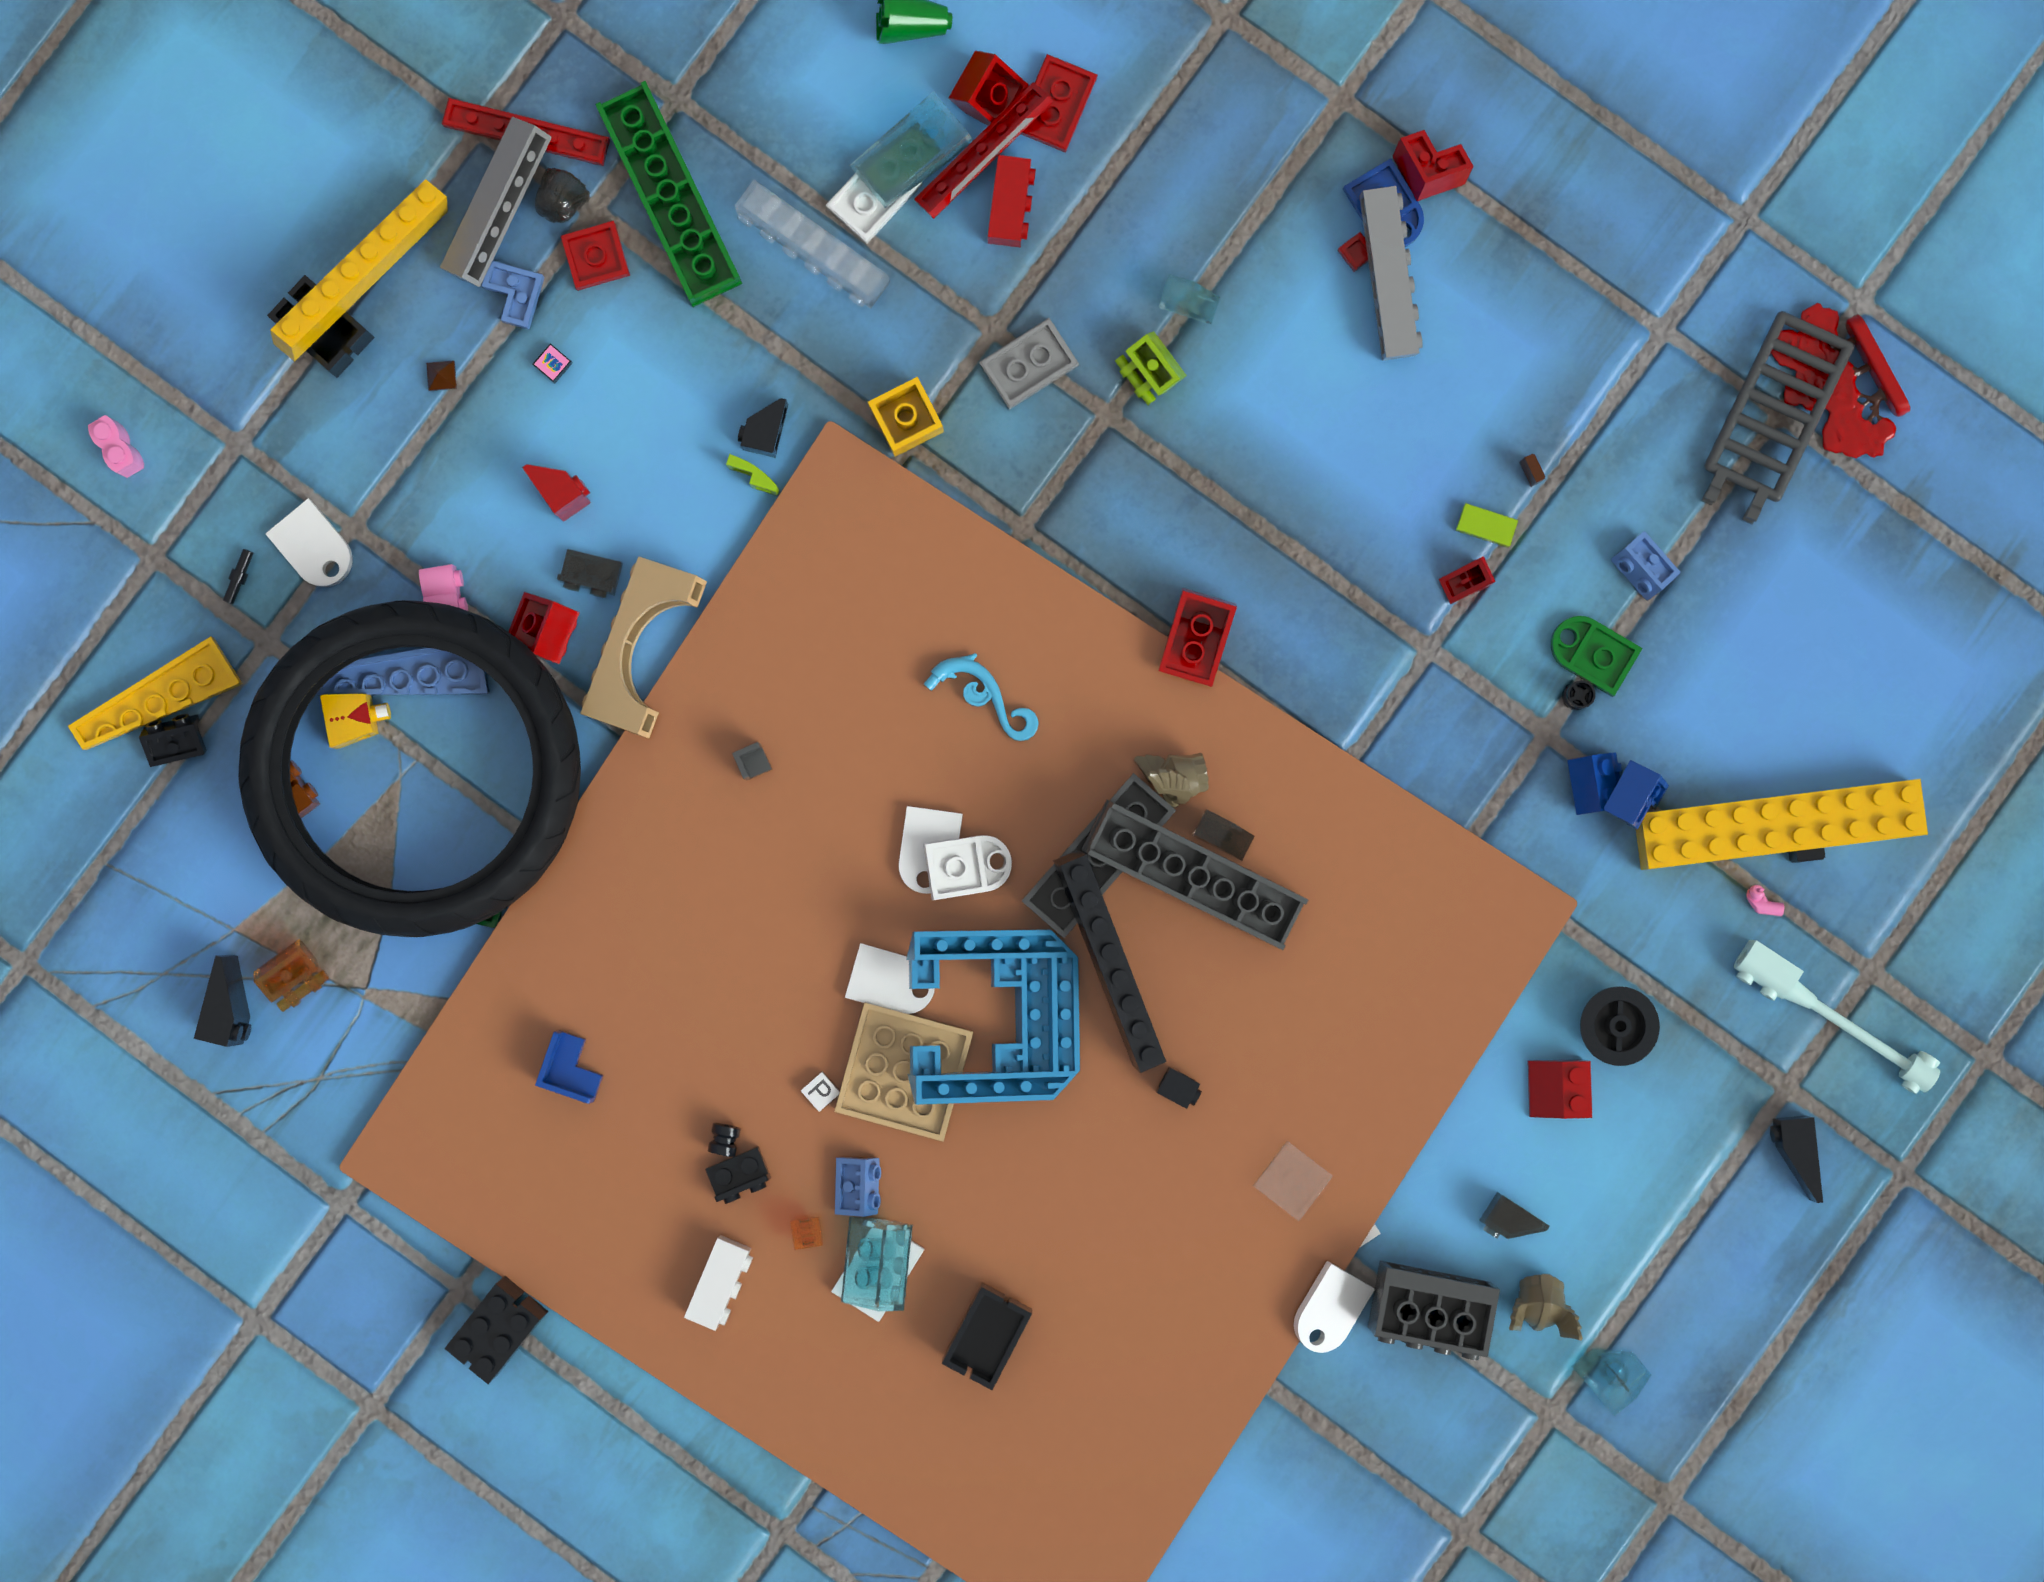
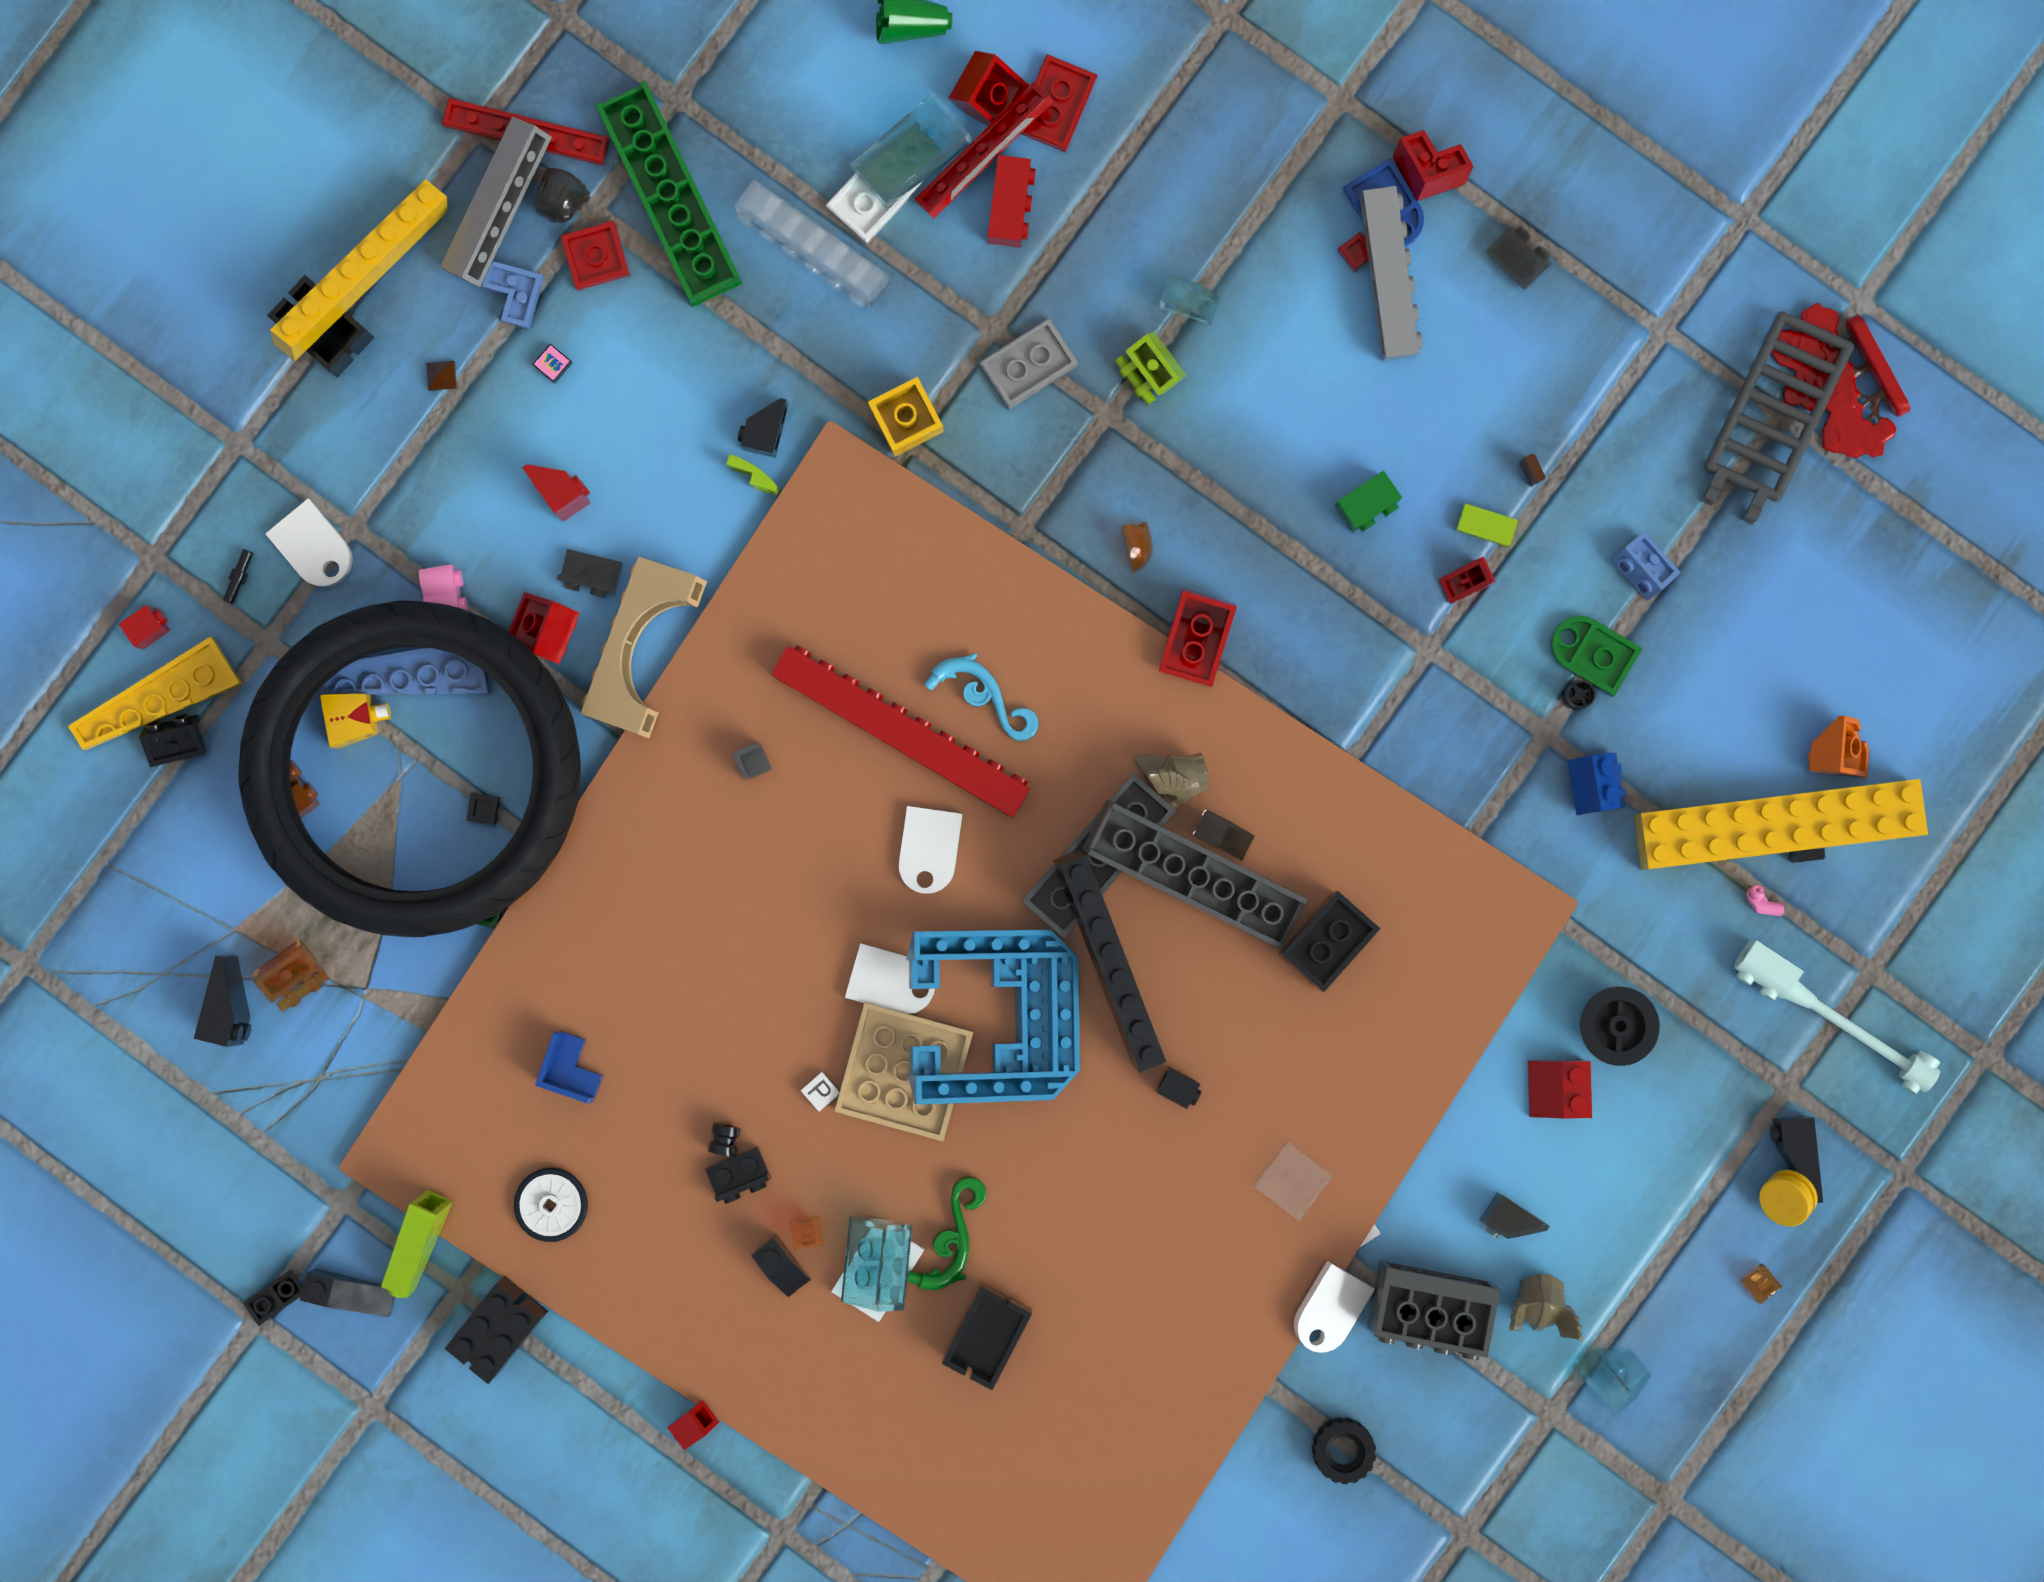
bright pink brick [88,415,144,478] -> none
white brick [684,1235,753,1331] -> none
medium blue bracket [835,1157,881,1217] -> none
white tile [923,835,1012,900] -> none
blue panel [1604,760,1669,830] -> none
none -> red brick [118,605,171,650]
none -> black slope [243,1269,303,1326]
none -> black slope [300,1268,395,1317]
none -> lime slope [381,1190,453,1299]
none -> black tile [467,793,500,825]
none -> white wheel [514,1168,588,1242]
none -> red brick [667,1400,719,1450]
none -> black slope [751,1235,811,1297]
none -> red brick [771,645,1030,819]
none -> green plant [905,1177,987,1291]
none -> clear orange brick [1121,522,1153,573]
none -> black brick [1279,891,1381,992]
none -> black tyre [1312,1417,1376,1484]
none -> green brick [1334,470,1402,532]
none -> clear smoke bracket [1486,225,1552,290]
none -> clear orange tile [1740,1263,1782,1305]
none -> yellow head [1759,1170,1817,1227]
none -> orange slope [1808,716,1869,778]

